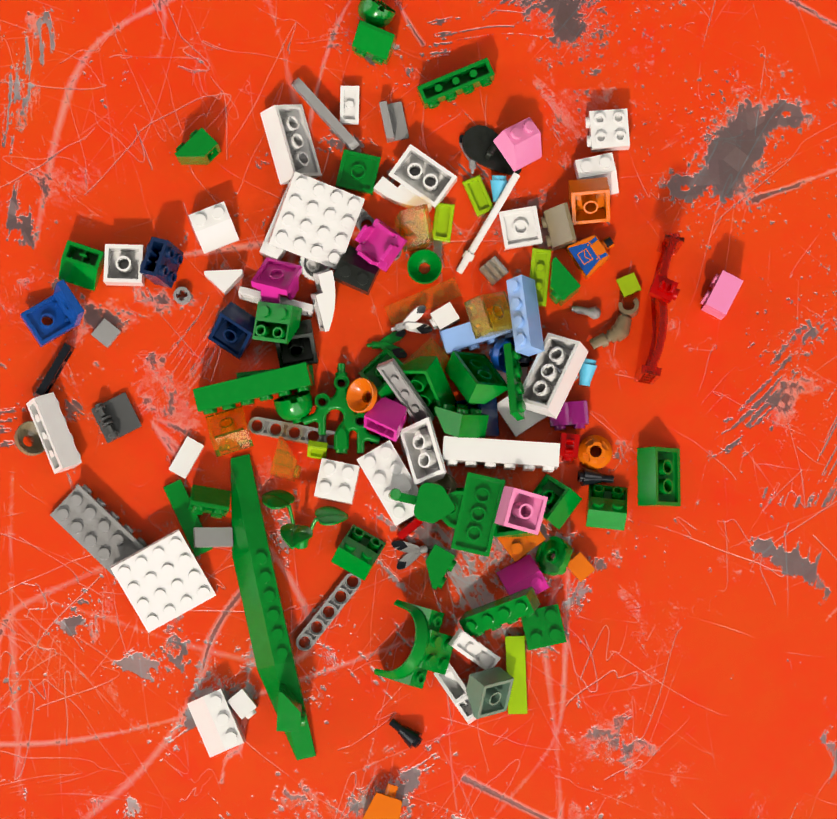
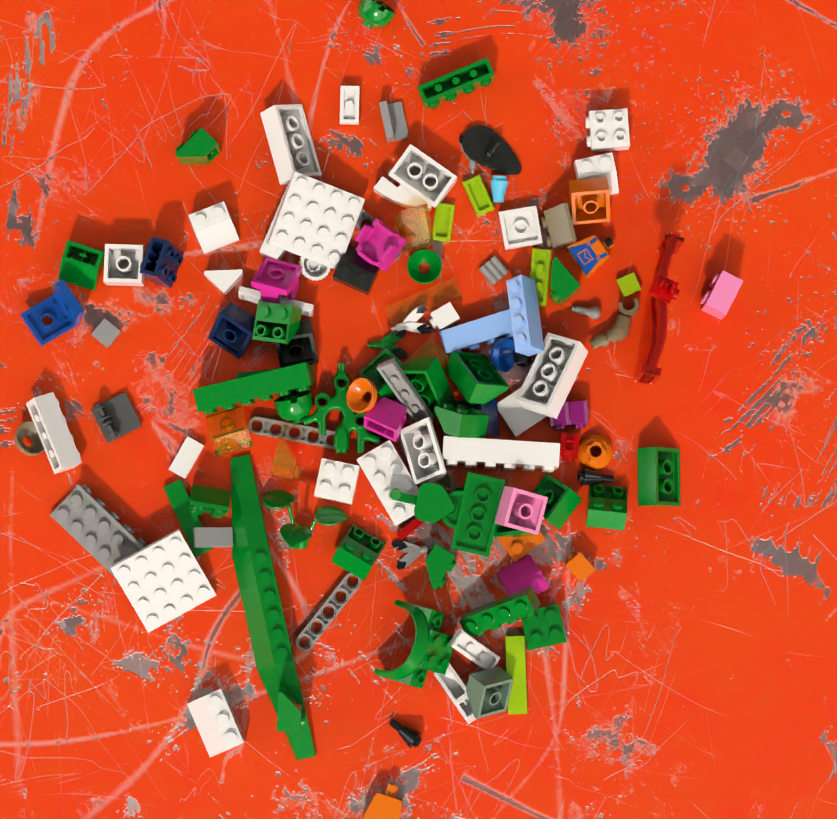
black tile [36,343,74,396] -> none
light grey bush [173,287,191,305] -> none
white brick [227,688,258,719] -> none
light grey beam [291,78,359,151] -> none
lime tile [307,440,328,459] -> none
white slope [310,270,335,332] -> none
green plate [335,149,381,195] -> none
green slope [352,20,396,65] -> none
white bar [456,172,520,274] -> none
clear yellow slope [464,291,512,339] -> none
bright pink slope [493,117,542,172] -> none
green plate [503,342,526,421] -> none
green plate [536,536,573,576] -> none
medium azure cone [579,358,598,386] -> none

